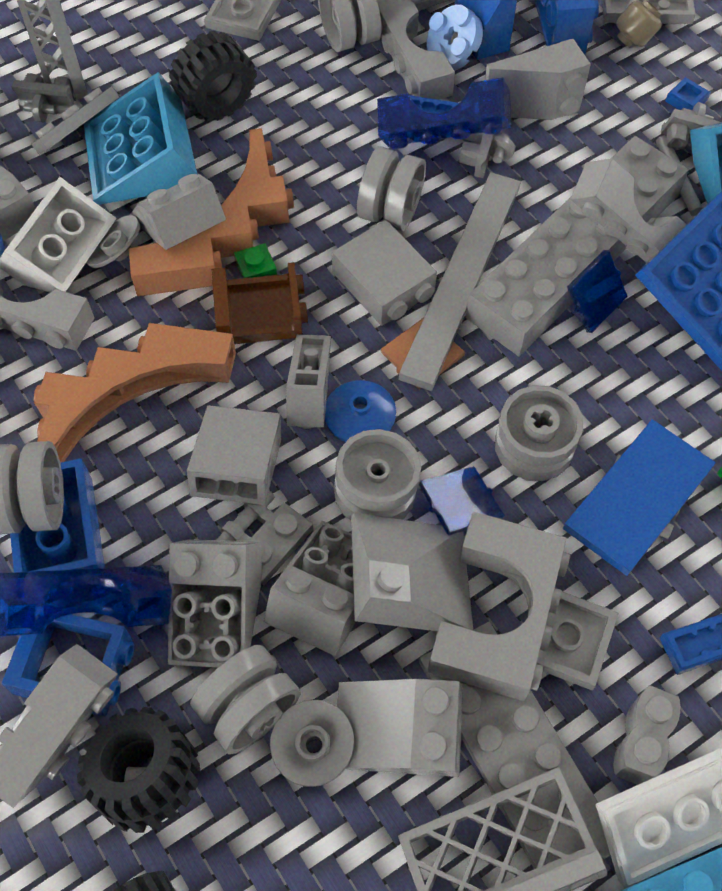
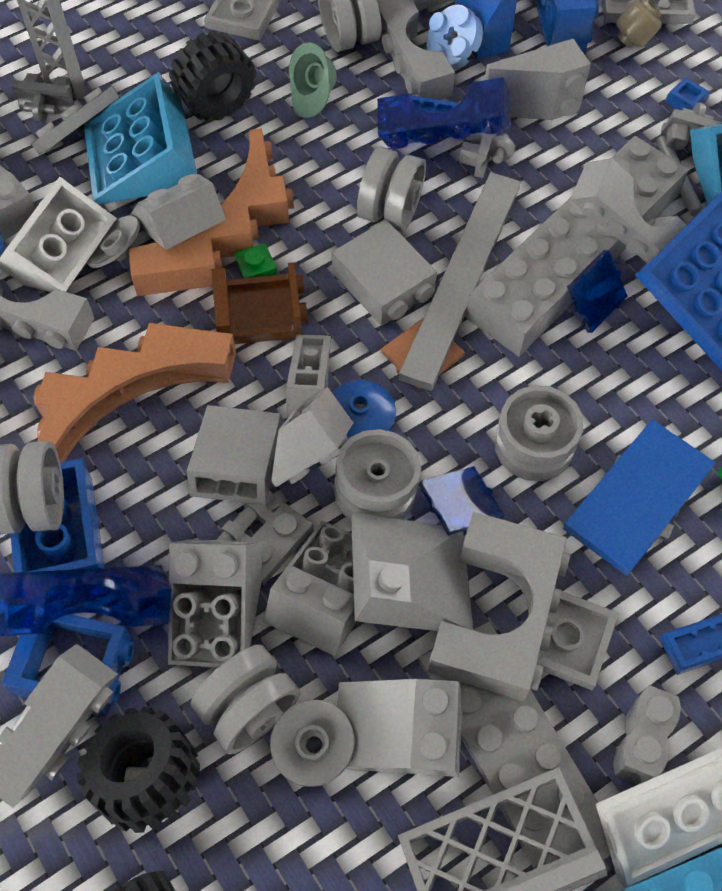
none -> light grey slope [271,387,353,487]
none -> sand green piece [289,42,337,119]

